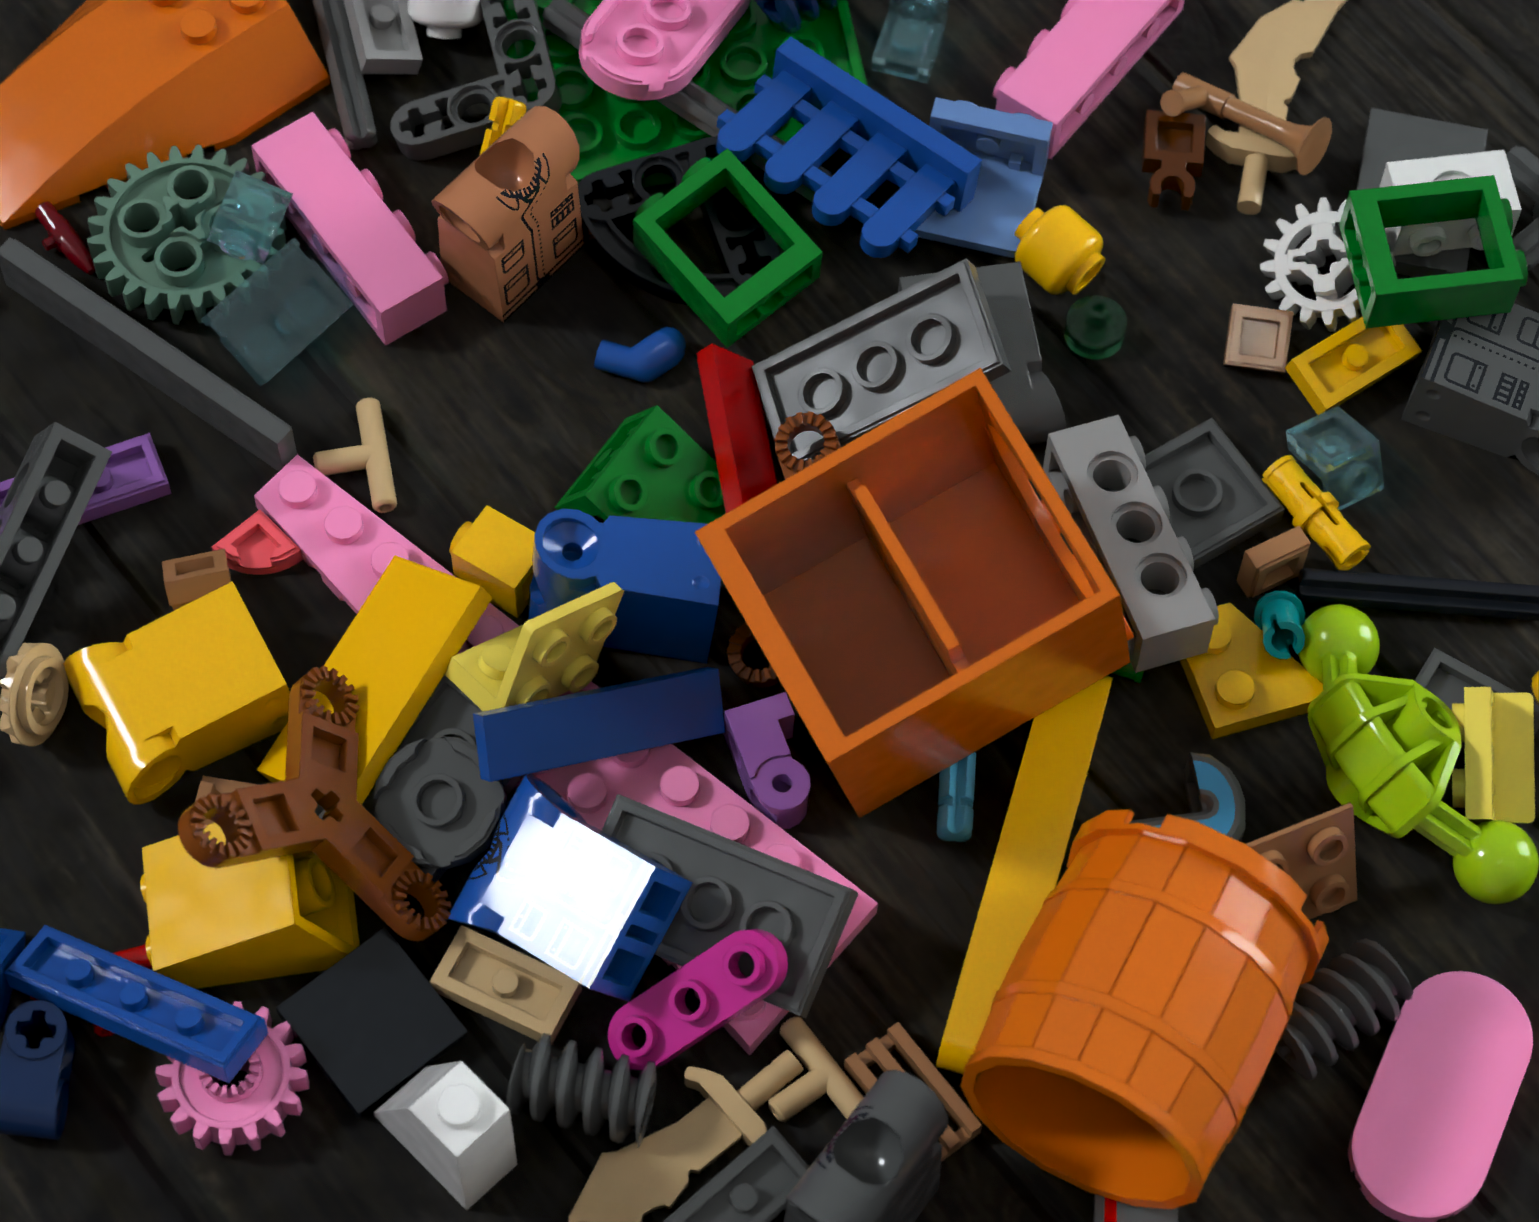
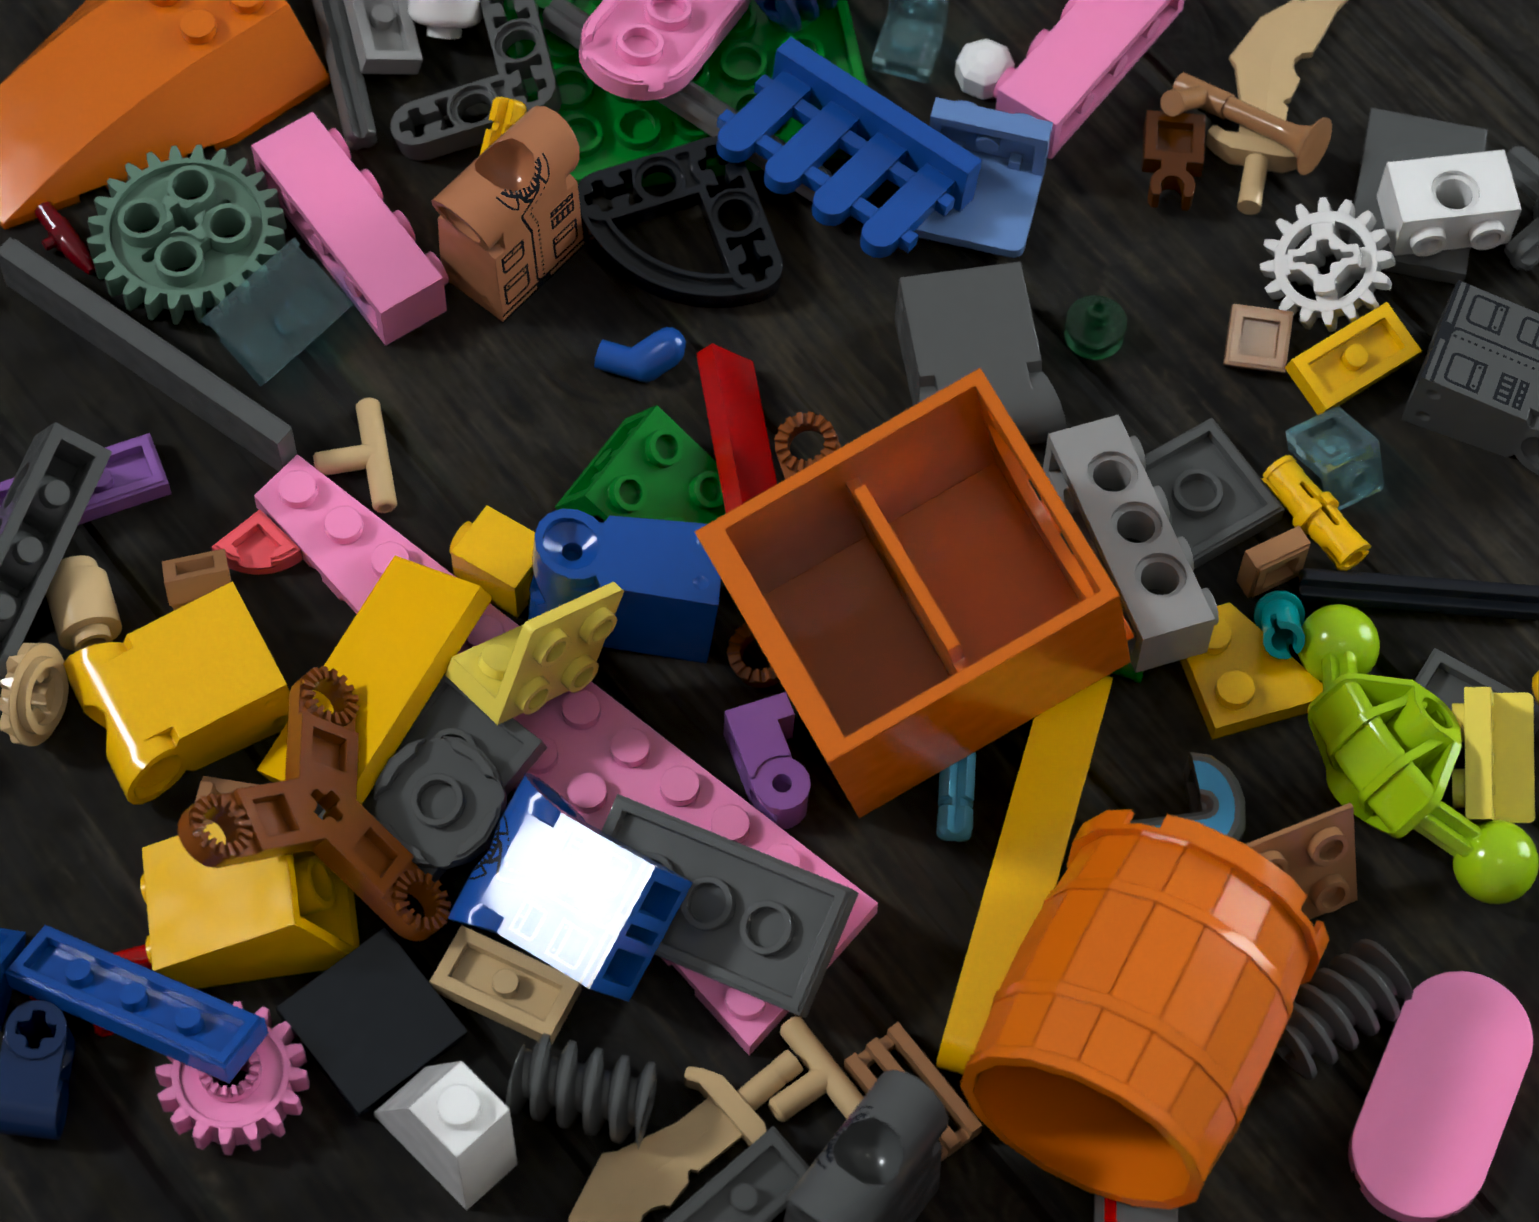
clear light blue bracket [207,170,293,264] -> none
blue tile [473,667,725,782] -> none
dark pink plate [608,929,788,1070] -> none
green window [633,148,823,348] -> none
dark grey tile [752,258,1011,461] -> none
yellow head [1014,205,1105,295] -> none
green window [1339,175,1528,328] -> none
none -> tan brick [45,555,122,652]
none -> white tile [955,38,1015,100]

